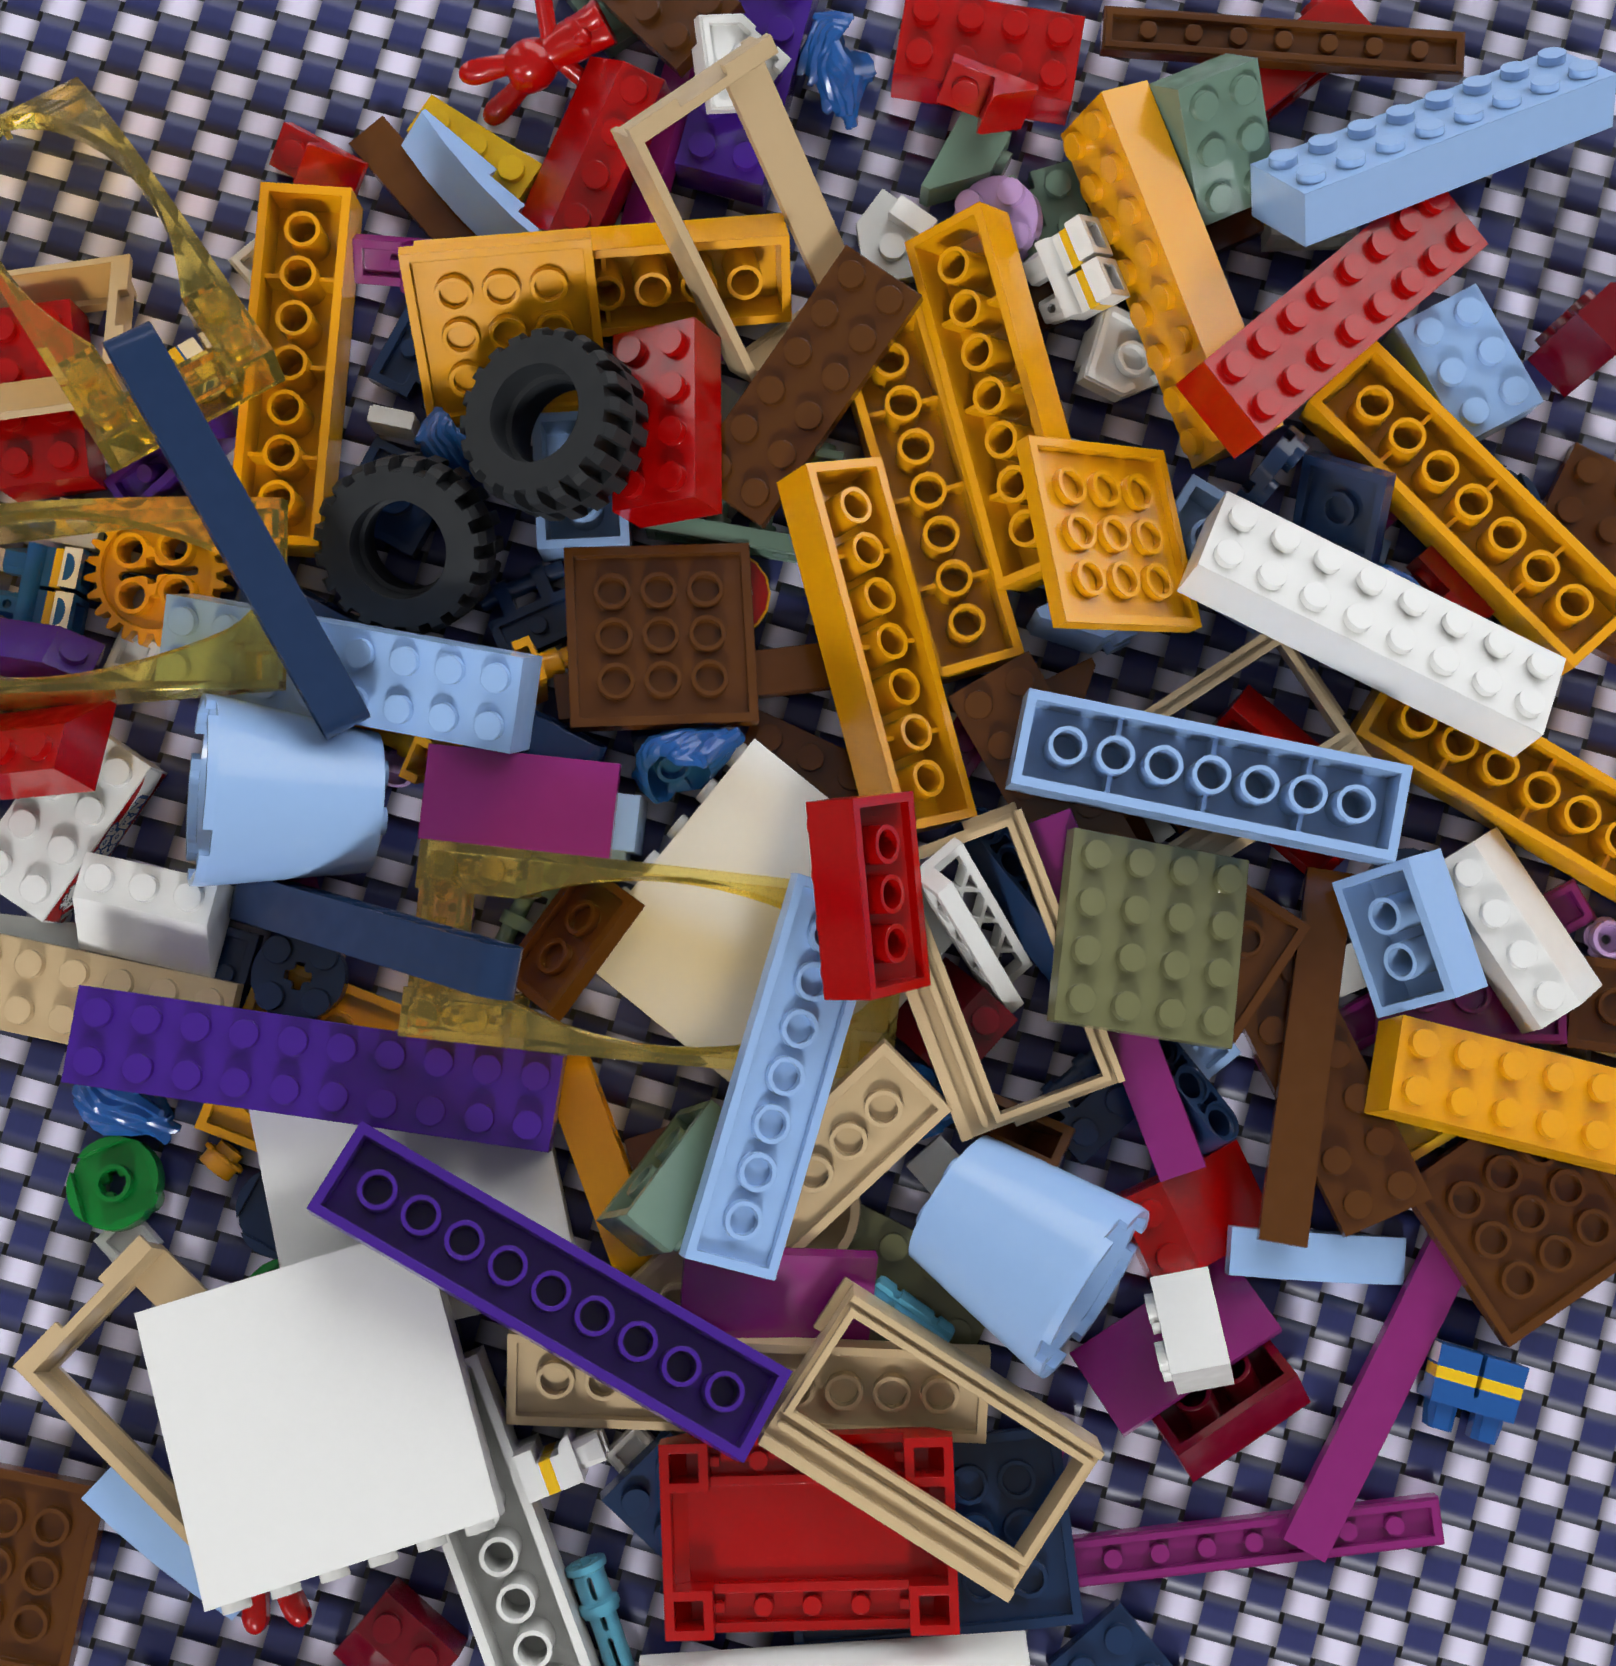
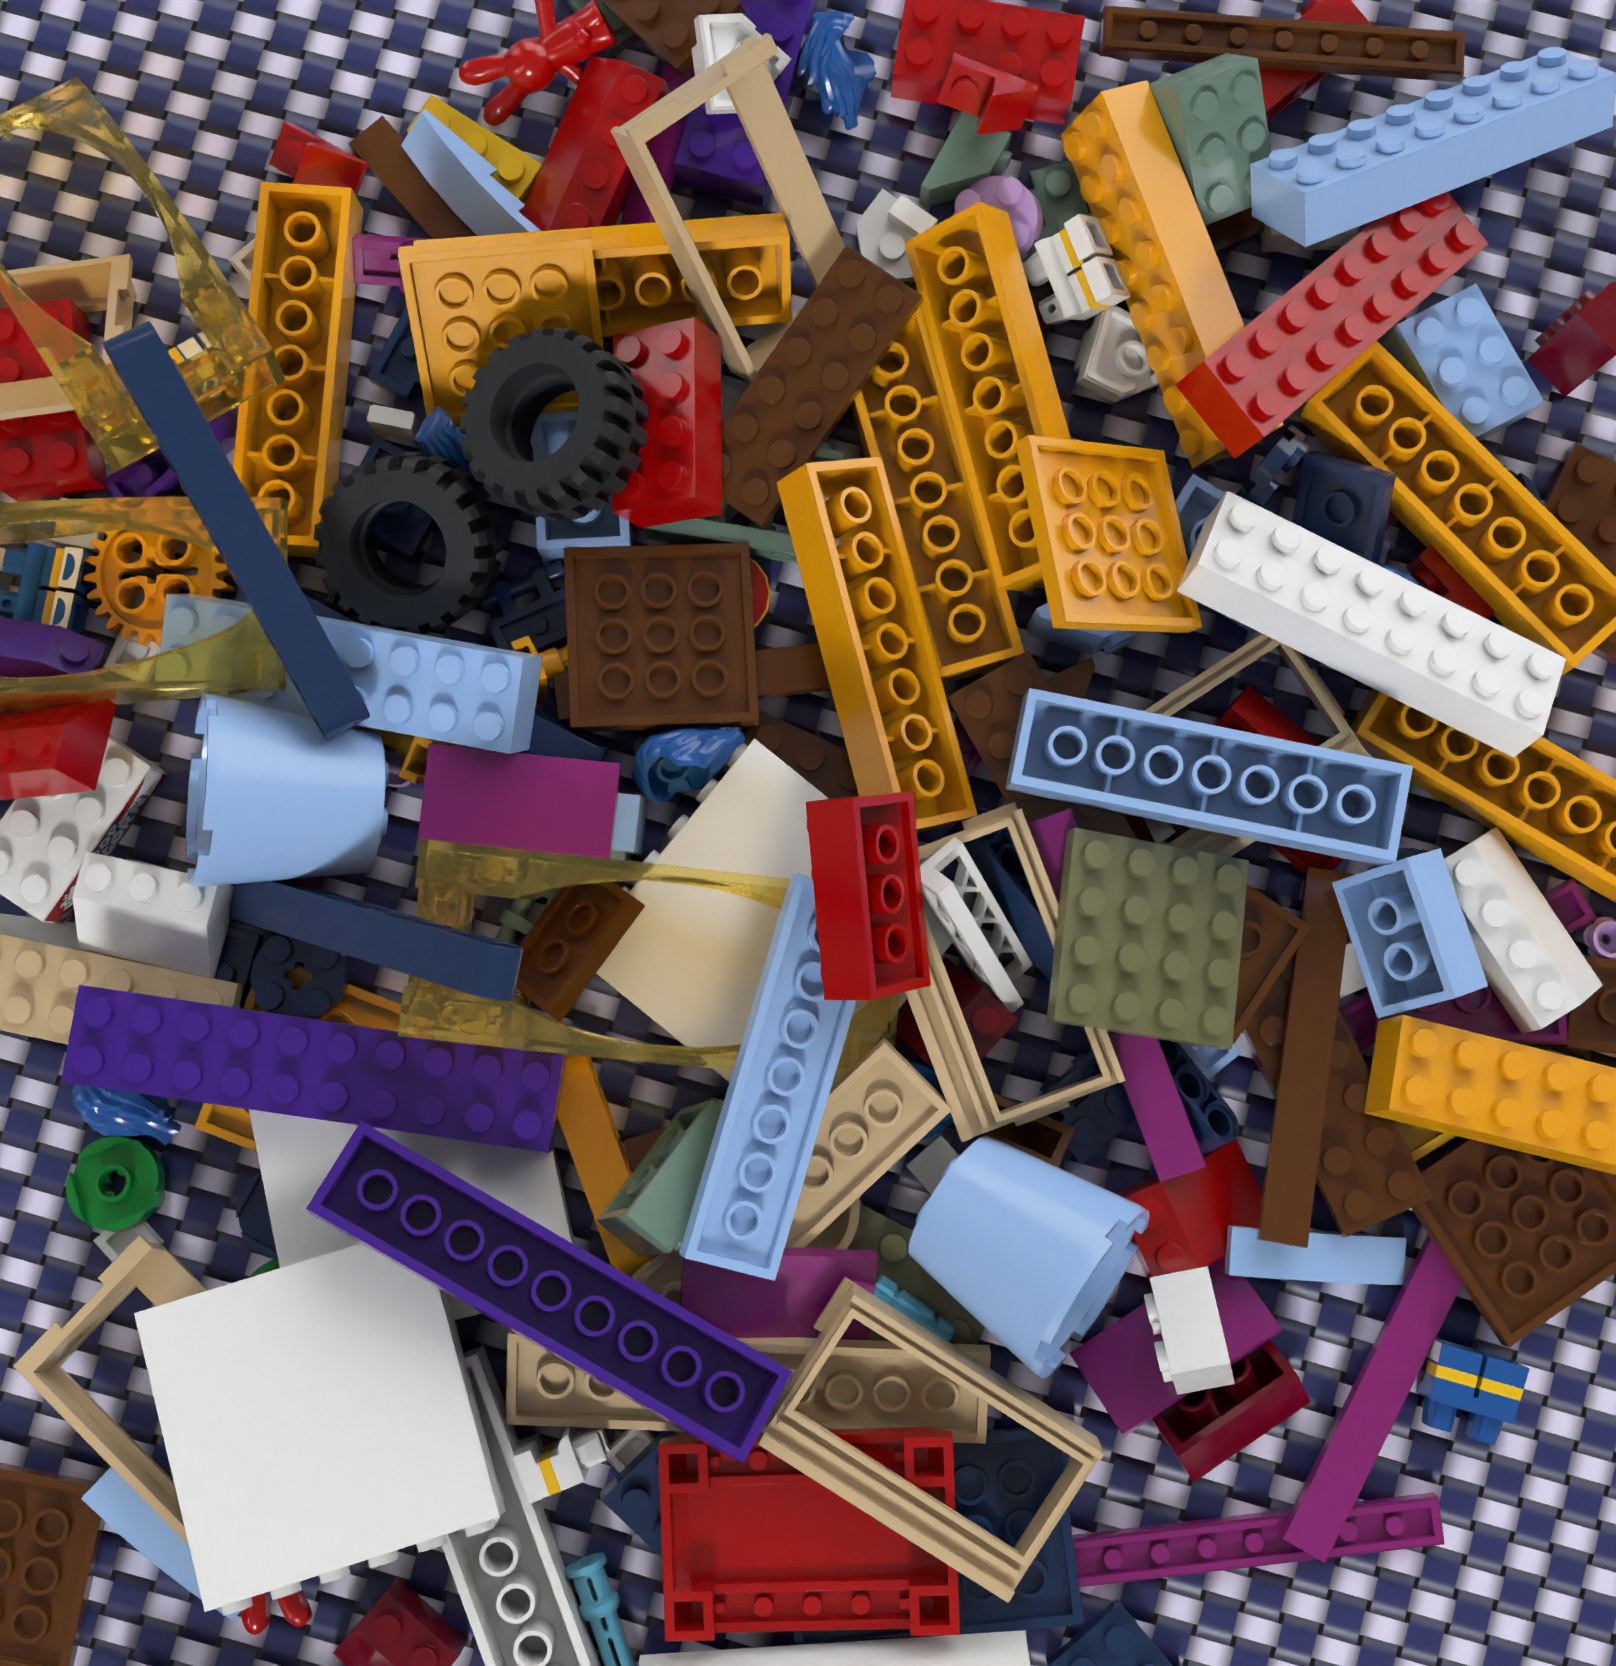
light orange plate [199,1139,244,1182] -> none

